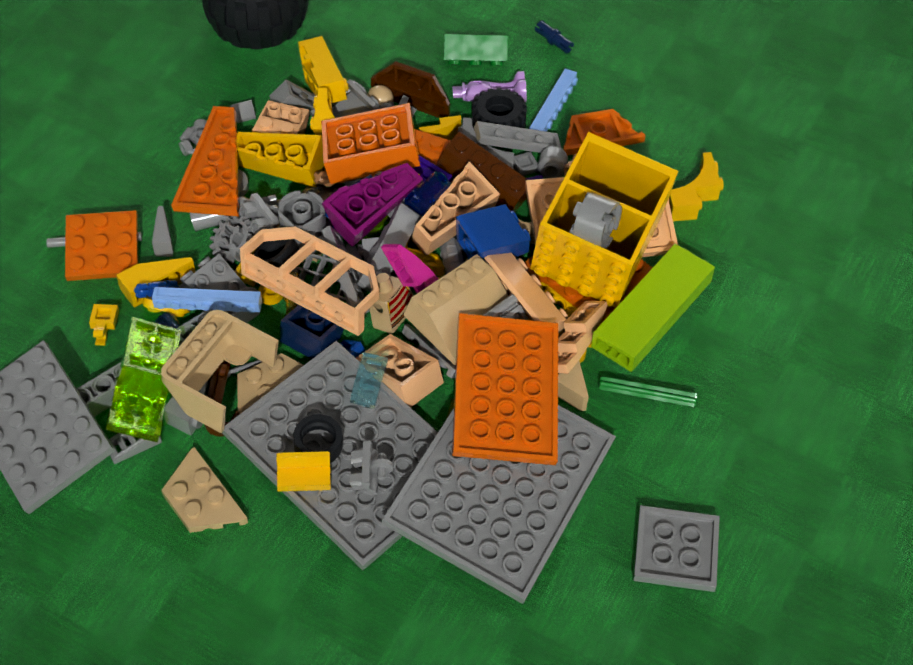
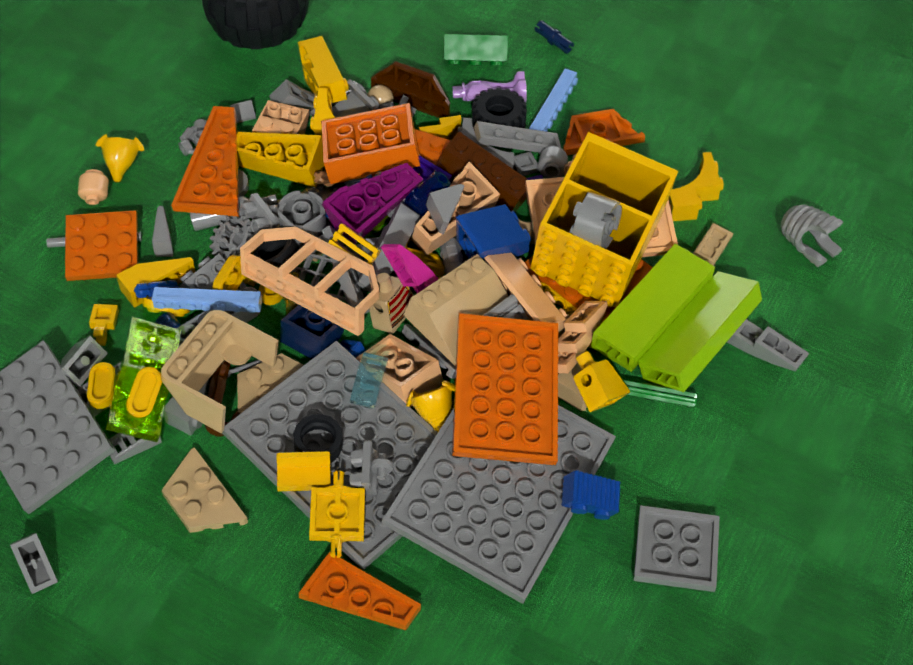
none -> light grey slope [10,533,58,594]
none -> light grey slope [60,336,108,388]
none -> light nougat head [78,169,109,205]
none -> yellow tile [87,362,116,409]
none -> yellow hat [95,134,145,182]
none -> yellow tile [126,367,162,418]
none -> yellow plate [213,255,245,291]
none -> orange wing [298,552,421,630]
none -> yellow plate [309,471,365,558]
none -> yellow tile [328,223,381,265]
none -> yellow hat [406,380,455,432]
none -> light grey slope [426,184,464,235]
none -> blue brick [561,470,621,520]
none -> yellow torso [573,351,630,412]
none -> lime brick [638,271,762,392]
none -> tan plate [693,223,734,266]
none -> light grey slope [727,319,809,372]
none -> light grey hair [780,204,843,267]

